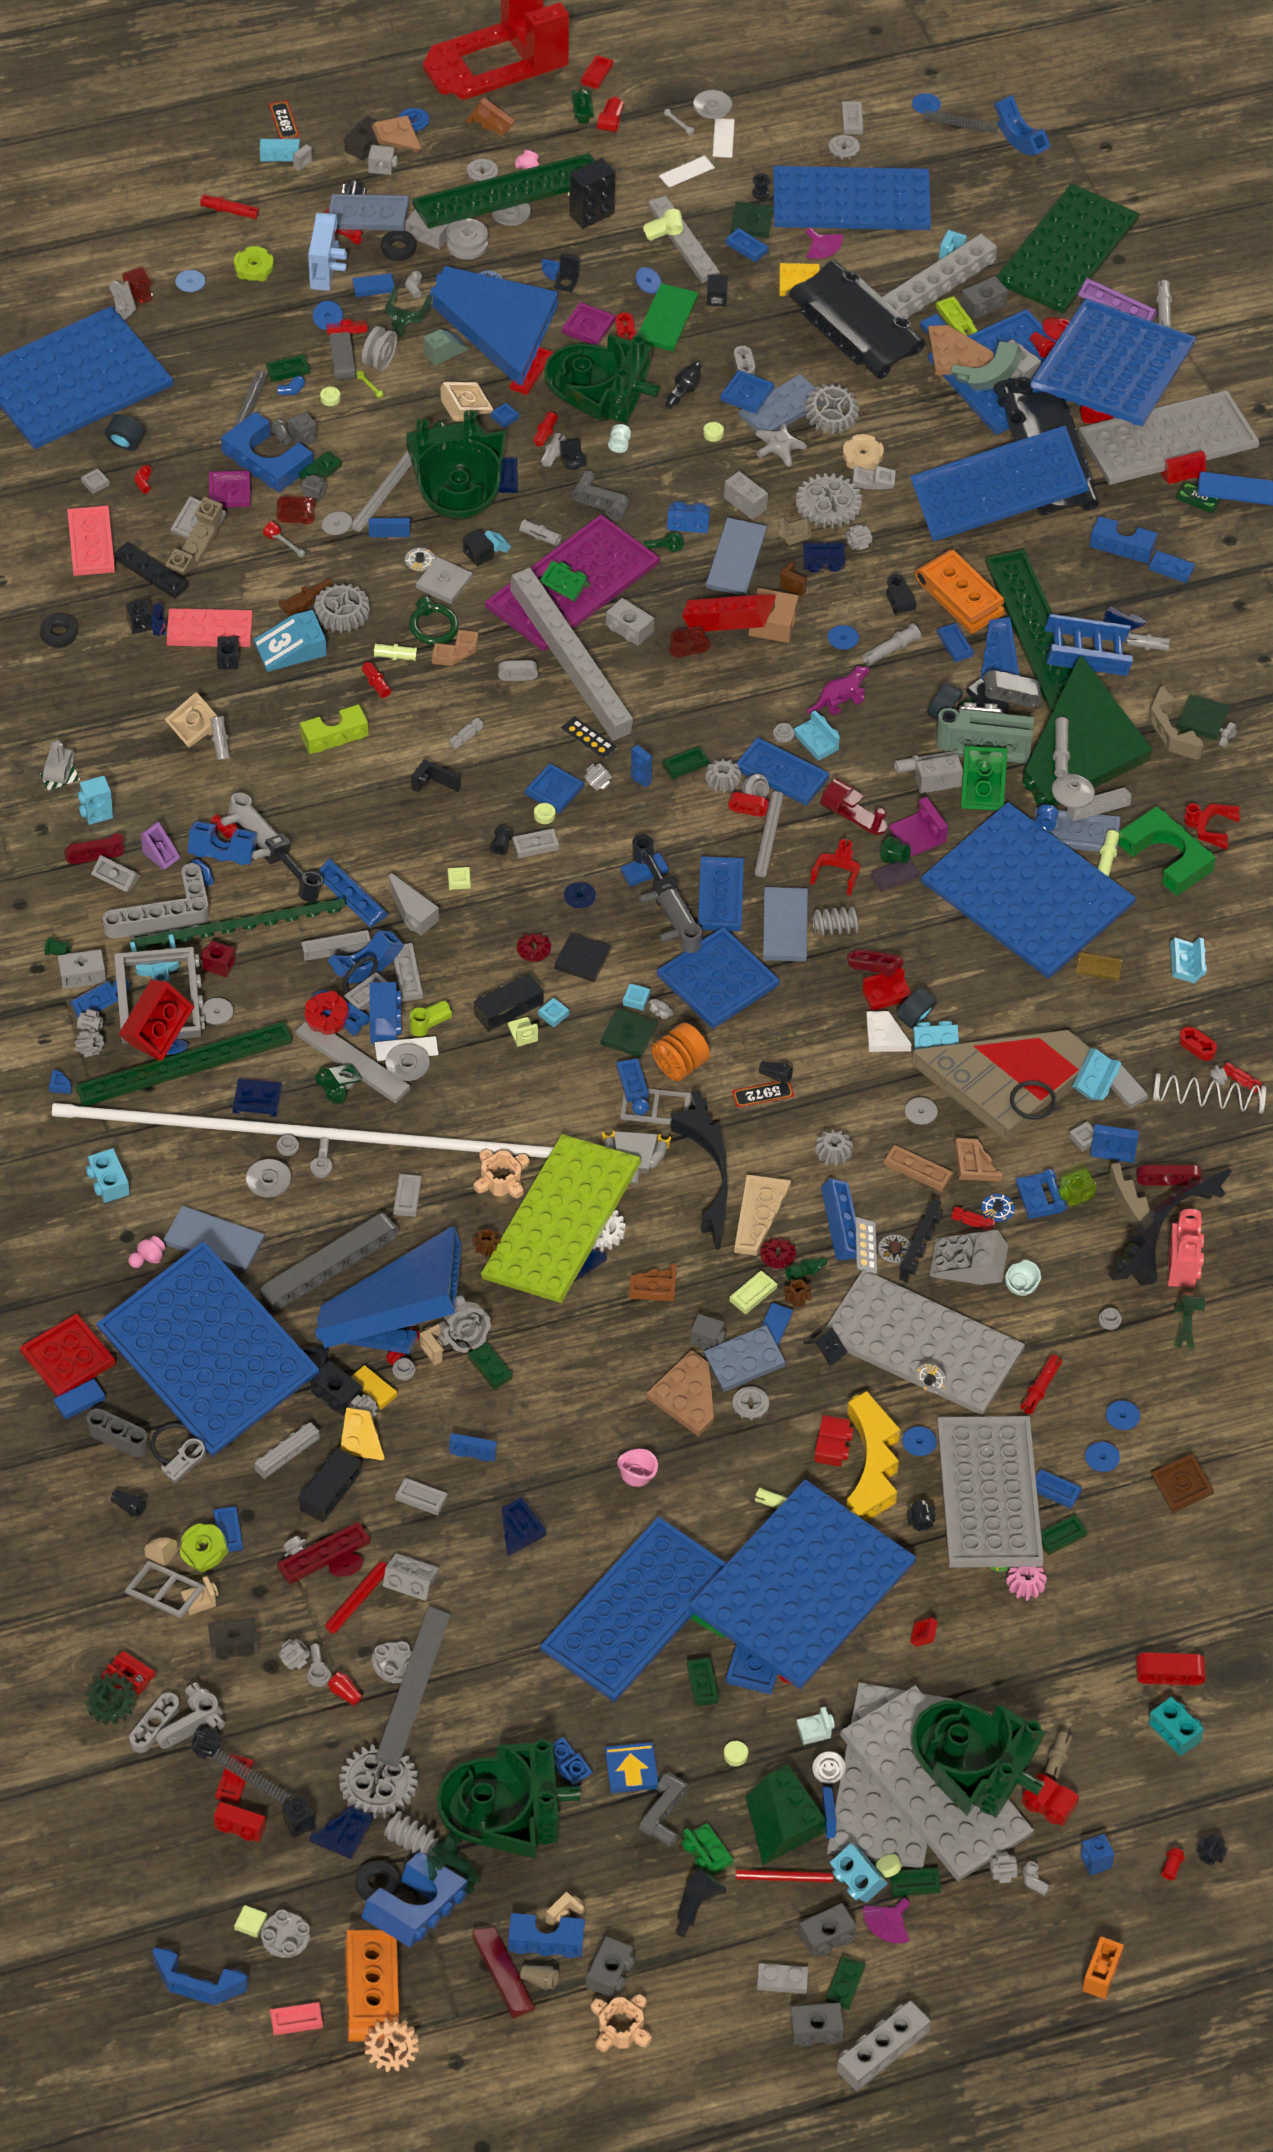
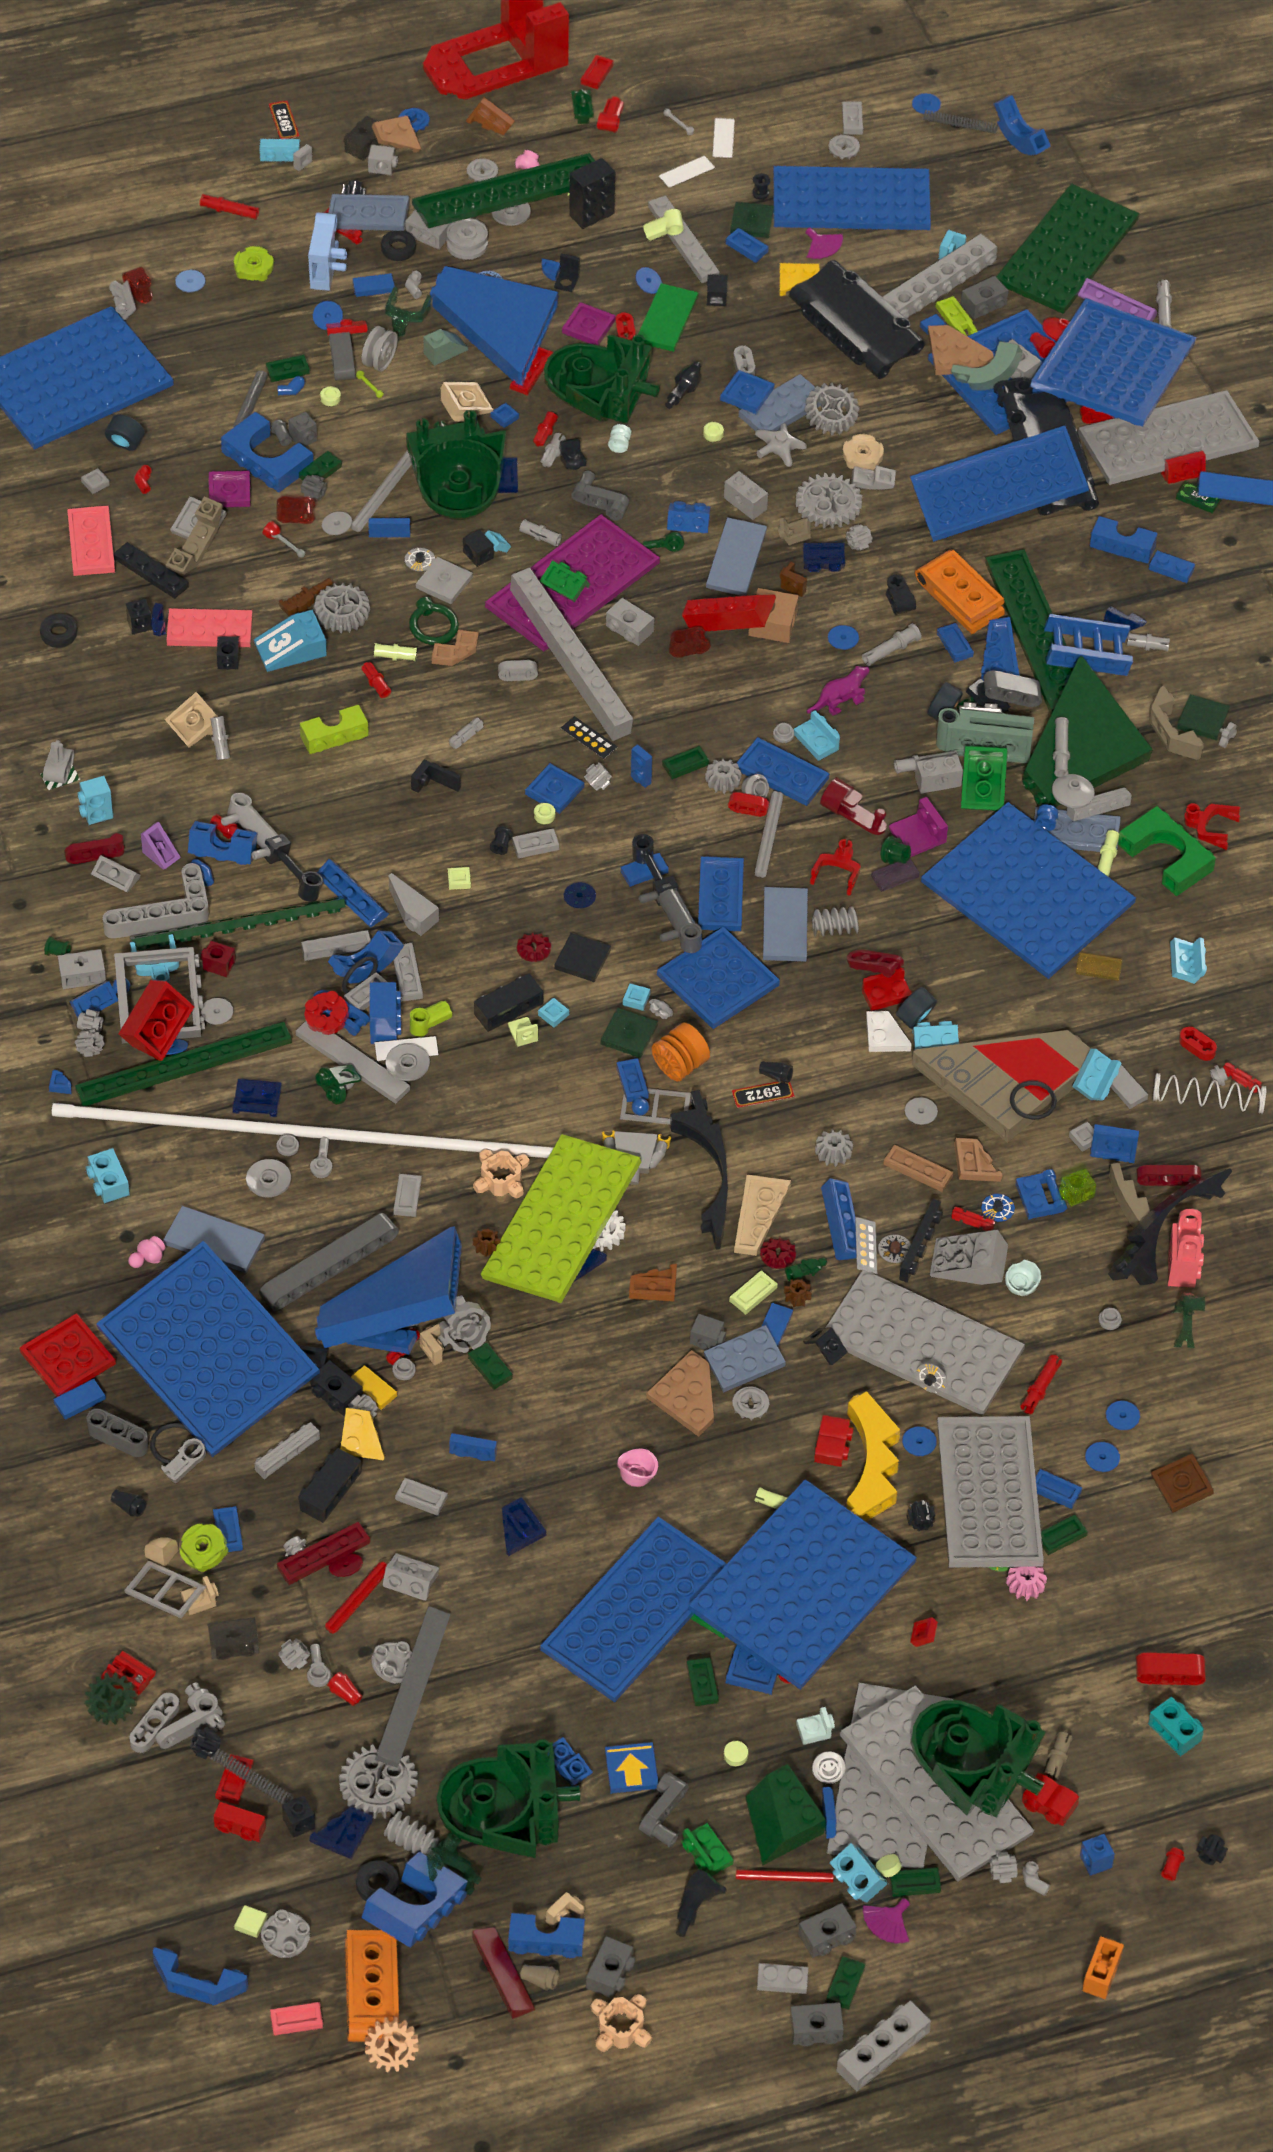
light grey dish [693,90,732,119] -> none

